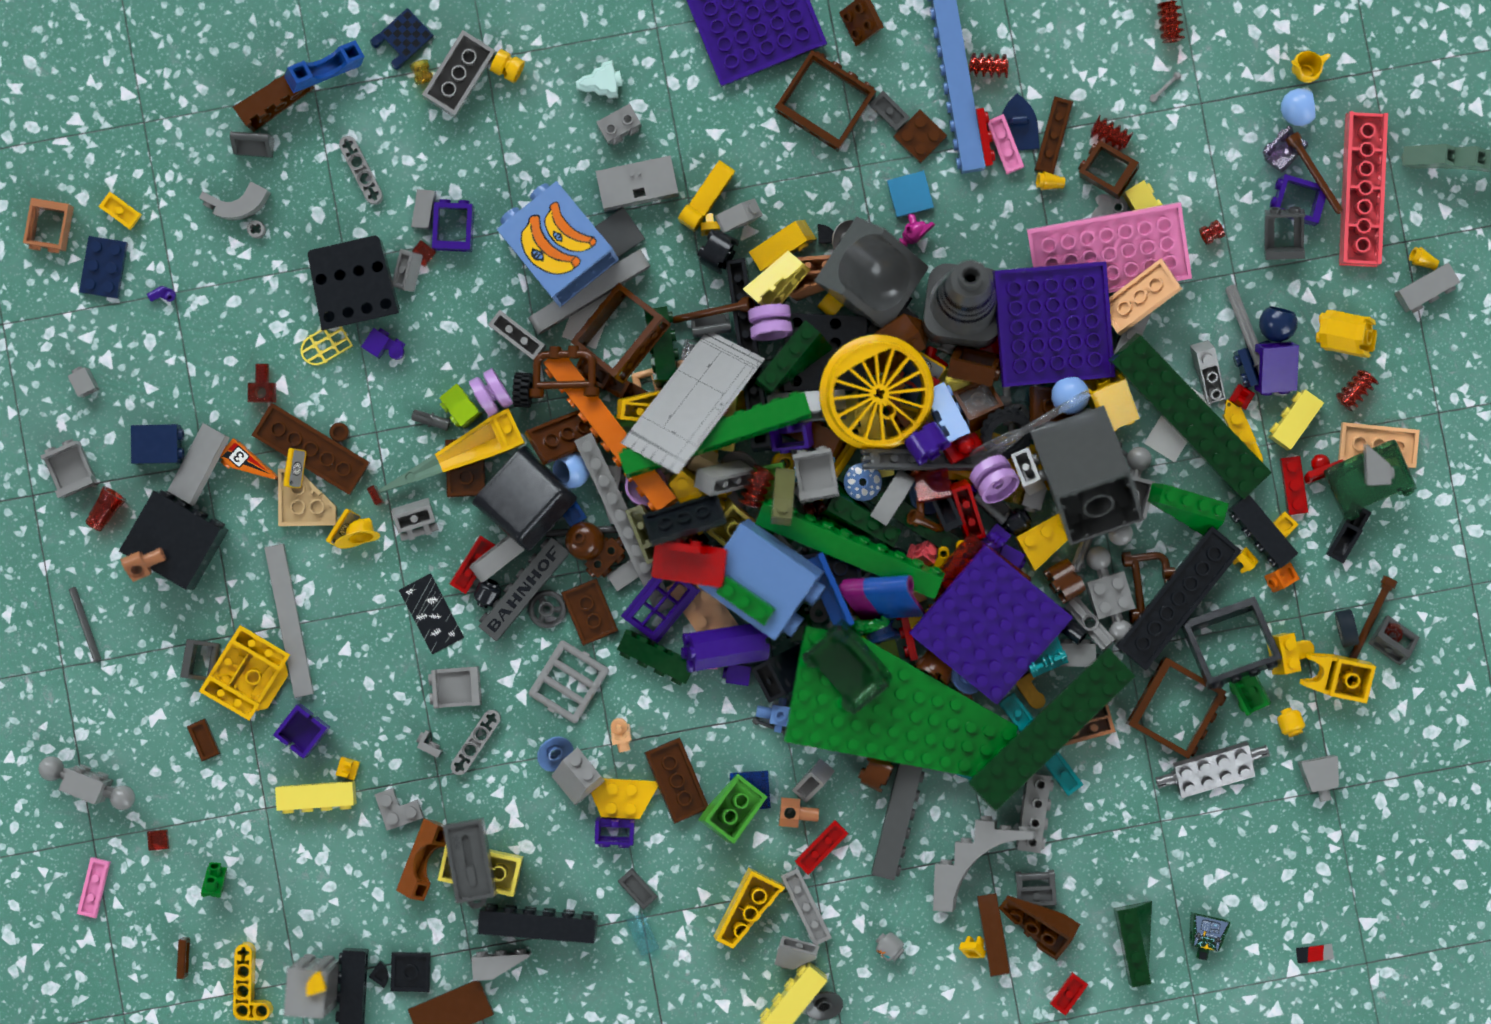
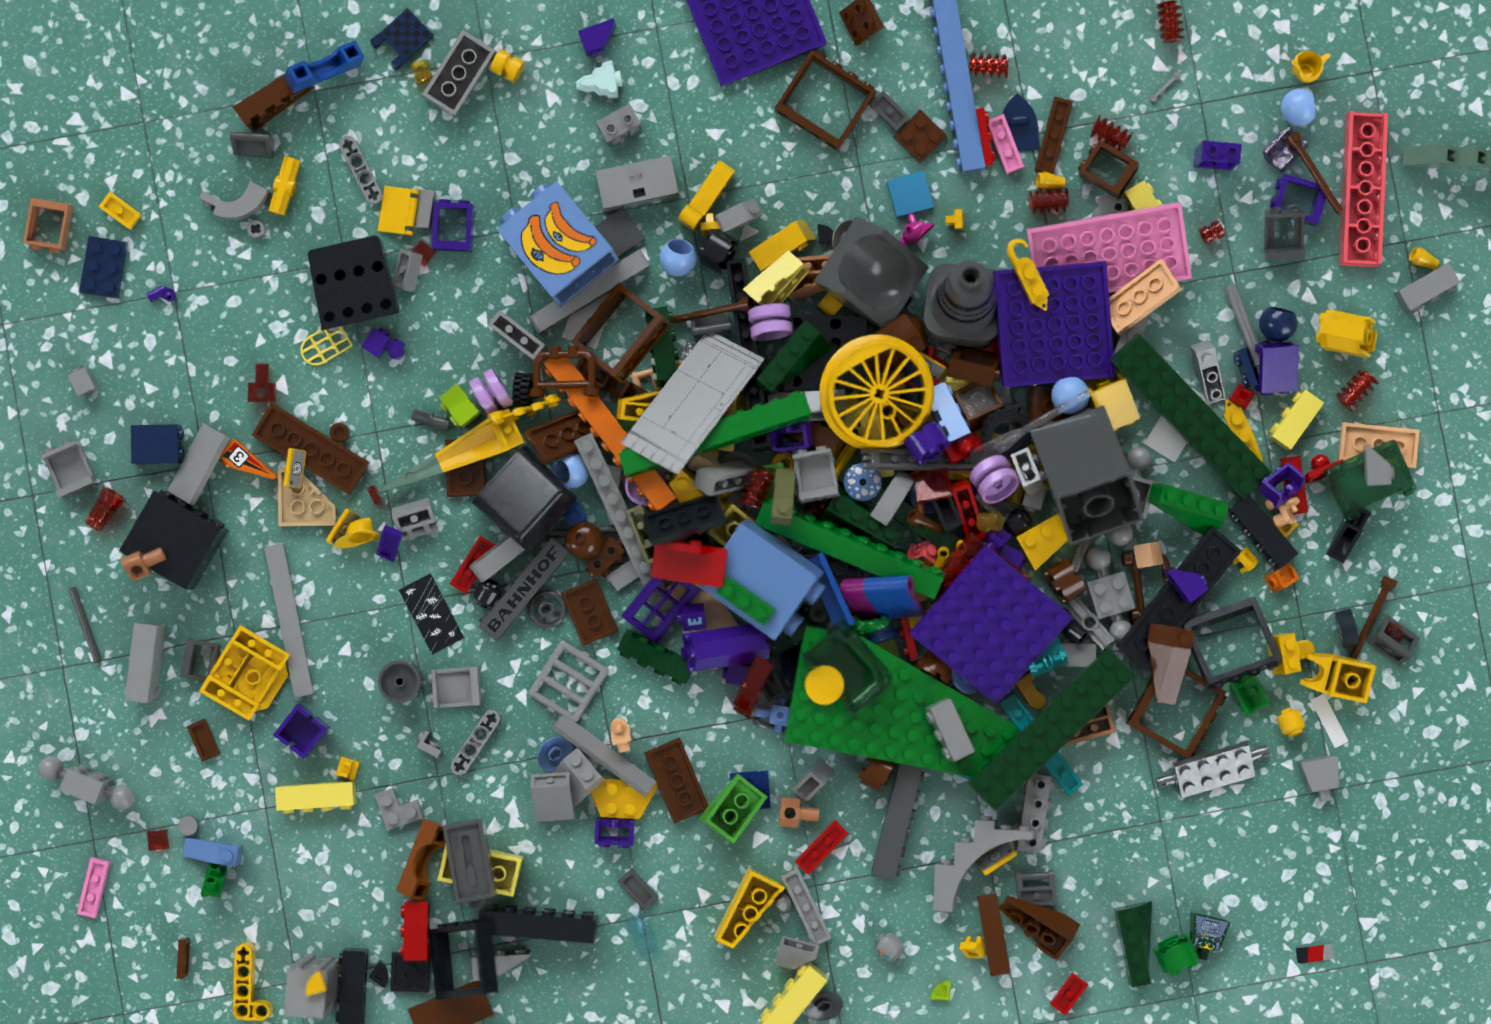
none -> light grey brick [124,622,166,703]
none -> light grey tile [178,816,199,836]
none -> medium blue slope [183,837,243,867]
none -> yellow piece [268,156,301,216]
none -> dark purple tile [376,525,403,562]
none -> yellow piece [377,186,419,236]
none -> dark grey wheel [378,660,424,703]
none -> red brick [400,901,430,961]
none -> black window [429,918,499,1000]
none -> yellow plant [488,393,561,425]
none -> light grey panel [531,772,575,822]
none -> light grey tile [552,714,656,797]
none -> dark purple slope [578,18,616,57]
none -> light blue helmet [659,239,697,277]
none -> dark purple brick [678,603,707,631]
none -> clear red slope [733,656,774,719]
none -> light grey cone [773,893,792,912]
none -> yellow piece [805,666,844,705]
none -> light grey brick [925,698,975,762]
none -> lime tile [930,980,951,1001]
none -> yellow tile [945,209,965,231]
none -> clear yellow wheel [976,512,1004,532]
none -> slope [976,842,1017,876]
none -> yellow plate [1007,238,1049,311]
none -> clear red piece [1028,188,1069,214]
none -> light nougat panel [1133,541,1163,568]
none -> wedge [1147,623,1195,705]
none -> green brick [1153,933,1199,976]
none -> dark purple slope [1163,569,1209,603]
none -> dark purple window [1193,140,1242,171]
none -> dark purple window [1260,462,1306,509]
none -> light nougat hips [1265,497,1300,527]
none -> white sticker [1310,694,1348,748]

